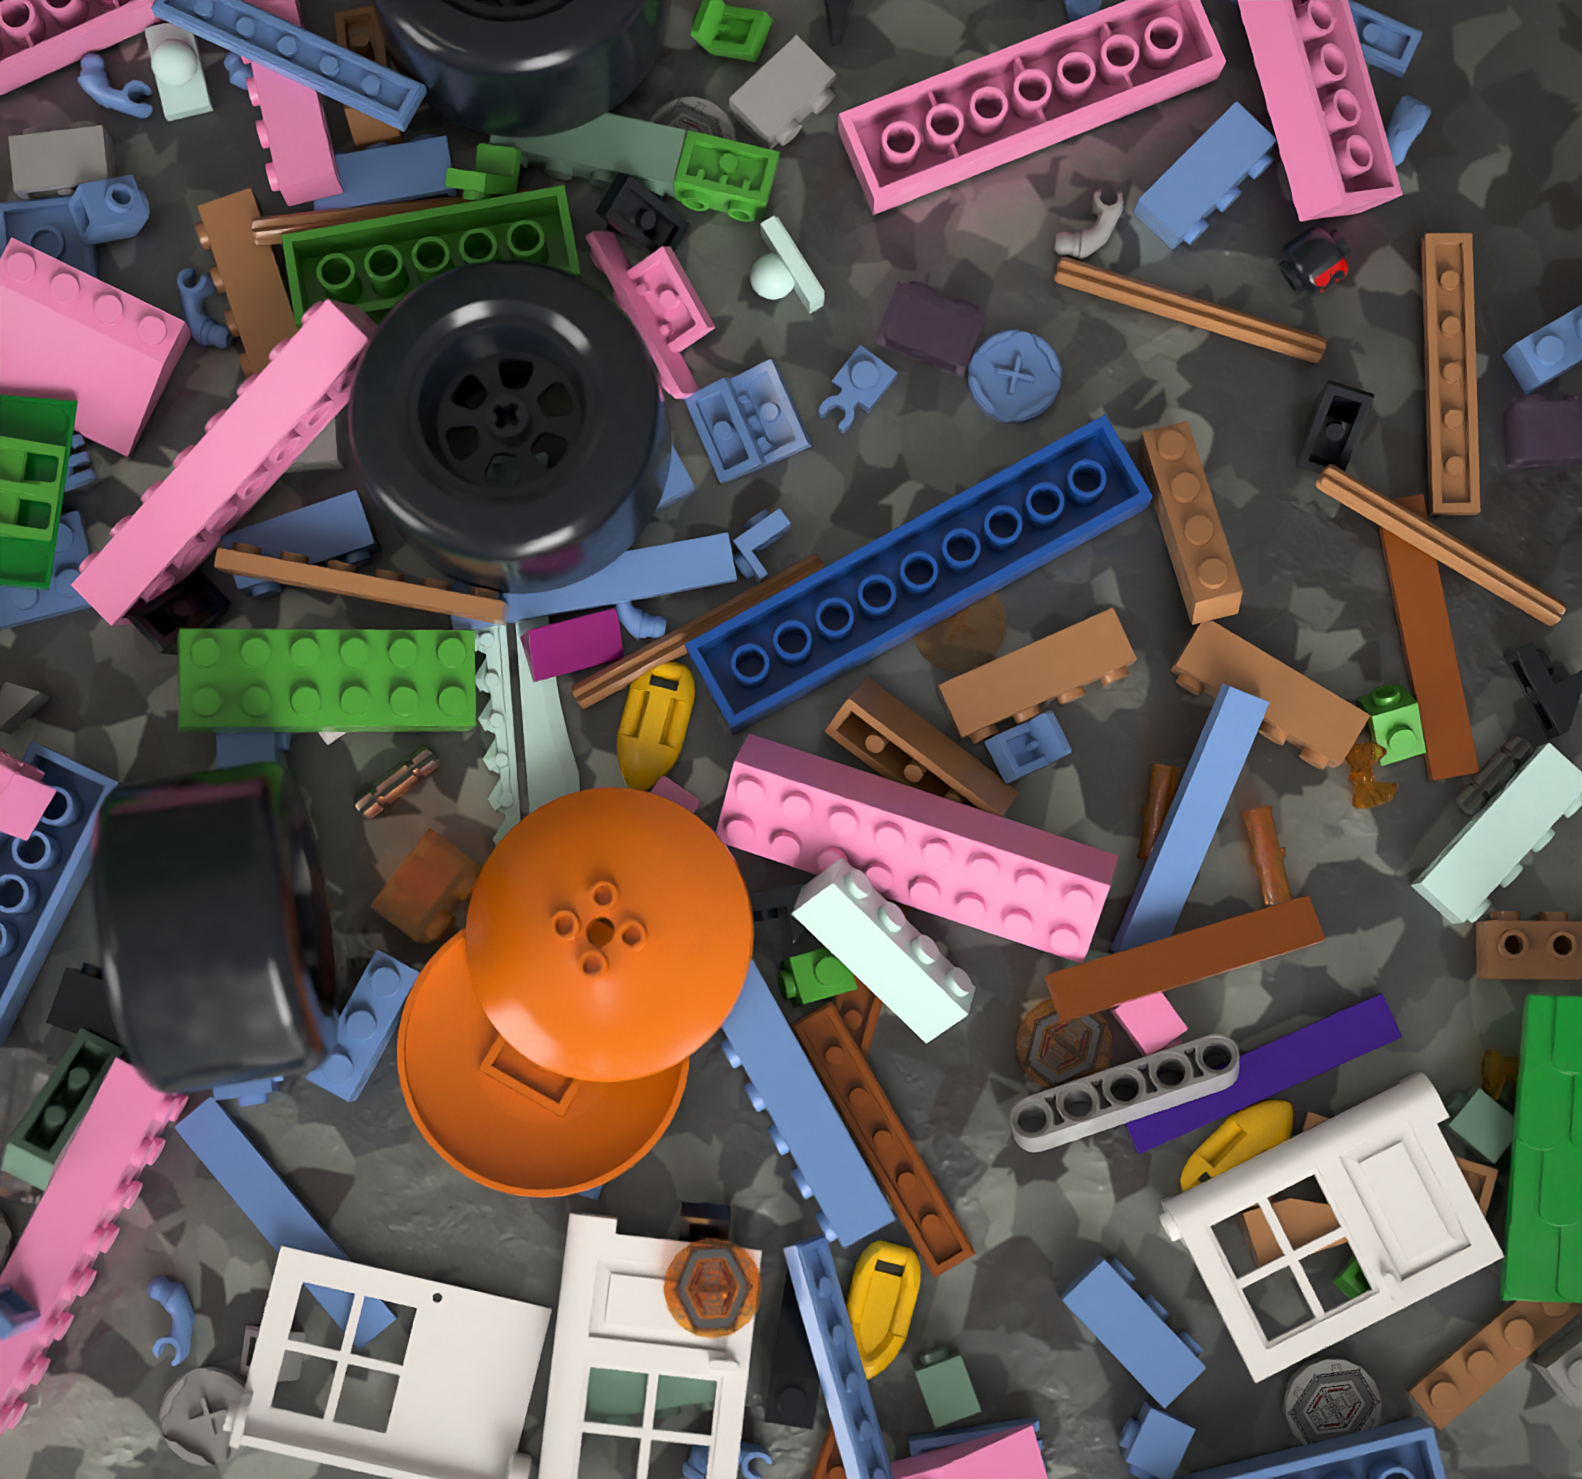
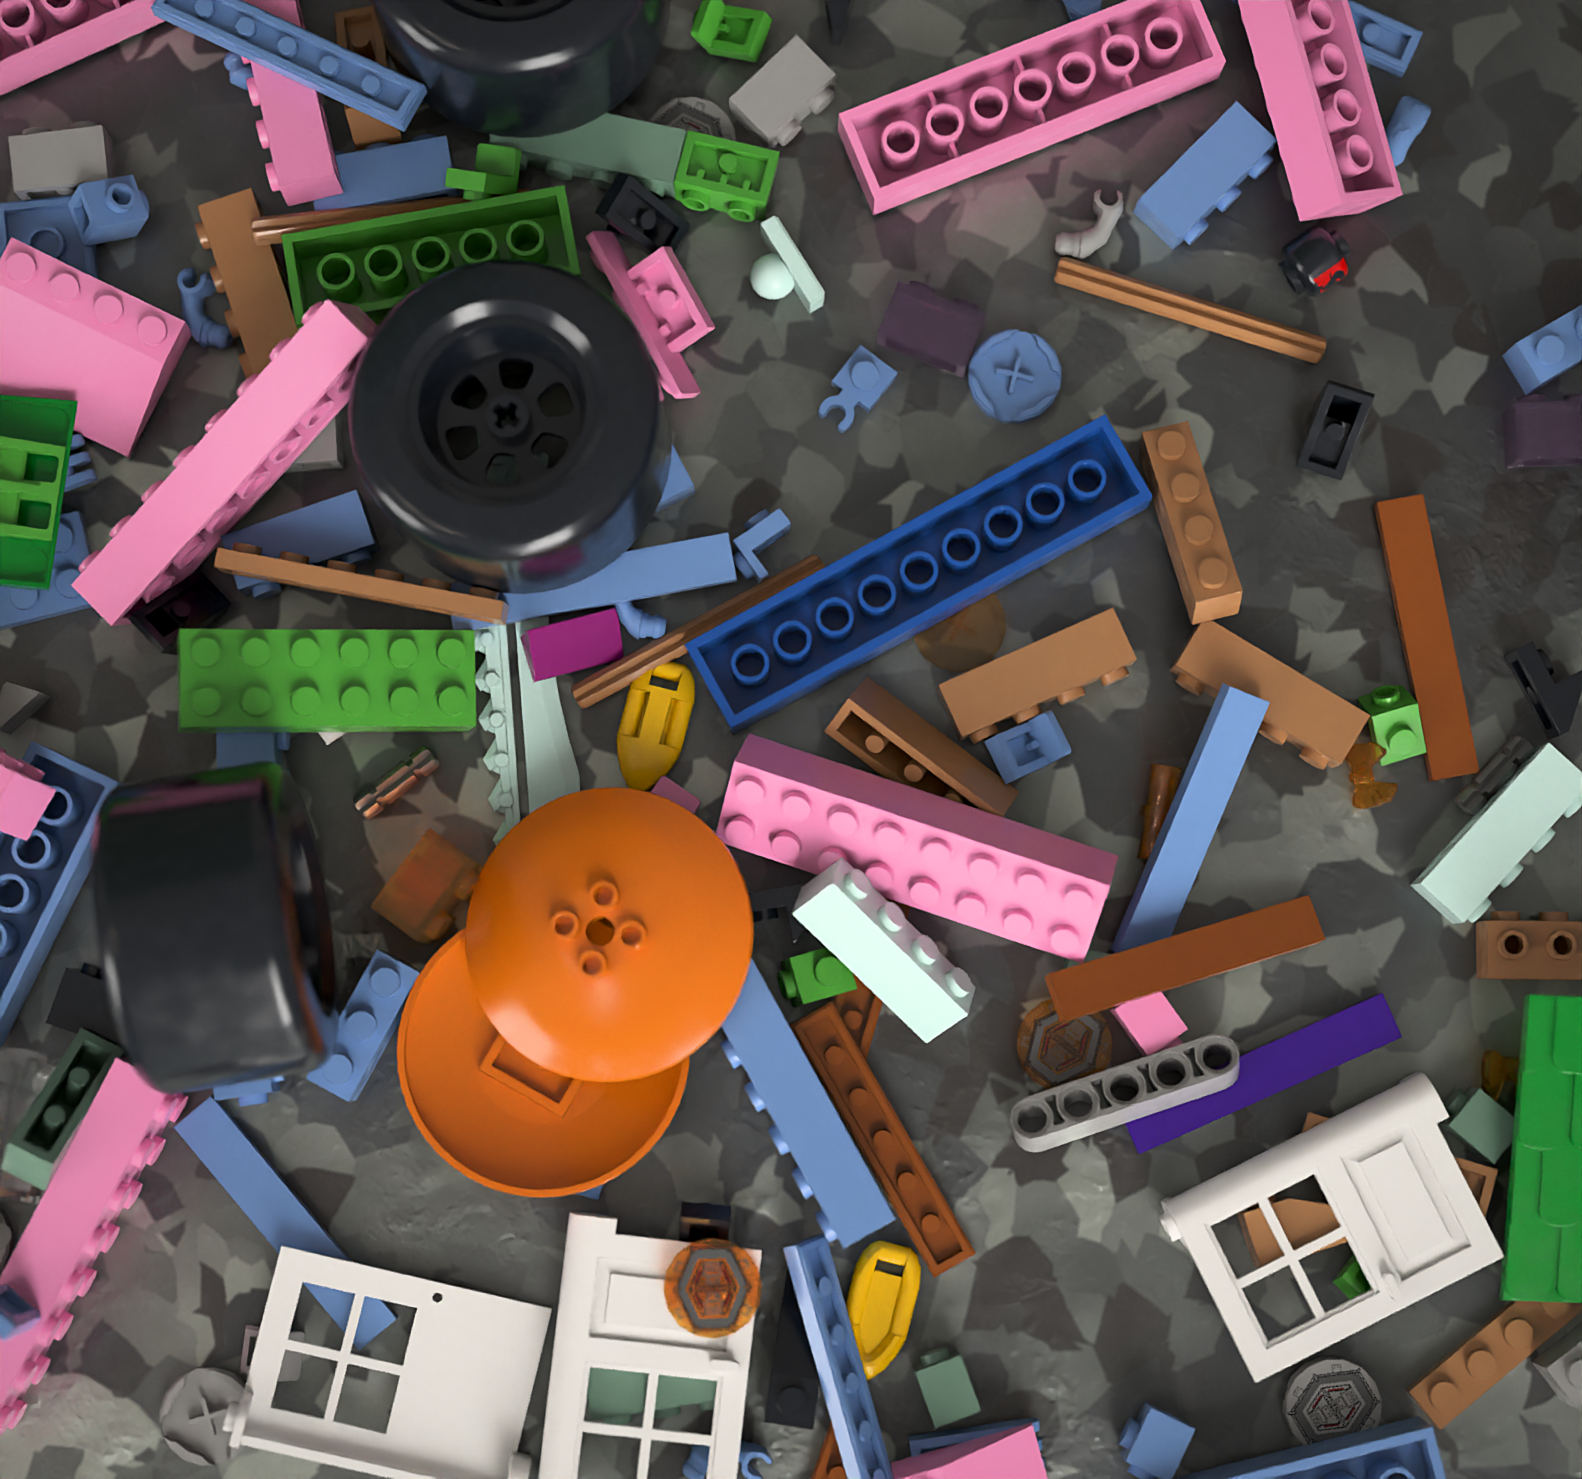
medium blue piece [77,54,153,119] -> none
light aqua tile [144,22,214,121] -> none
medium blue piece [147,1275,195,1366] -> none
medium blue slope [684,359,813,484] -> none
medium blue brick [1058,1255,1207,1409] -> none
yellow piece [1180,1099,1294,1192] -> none
clear orange pin [1241,805,1293,906] -> none
medium nougat axle [1315,464,1567,626] -> none
medium nougat plate [1421,233,1481,516] -> none

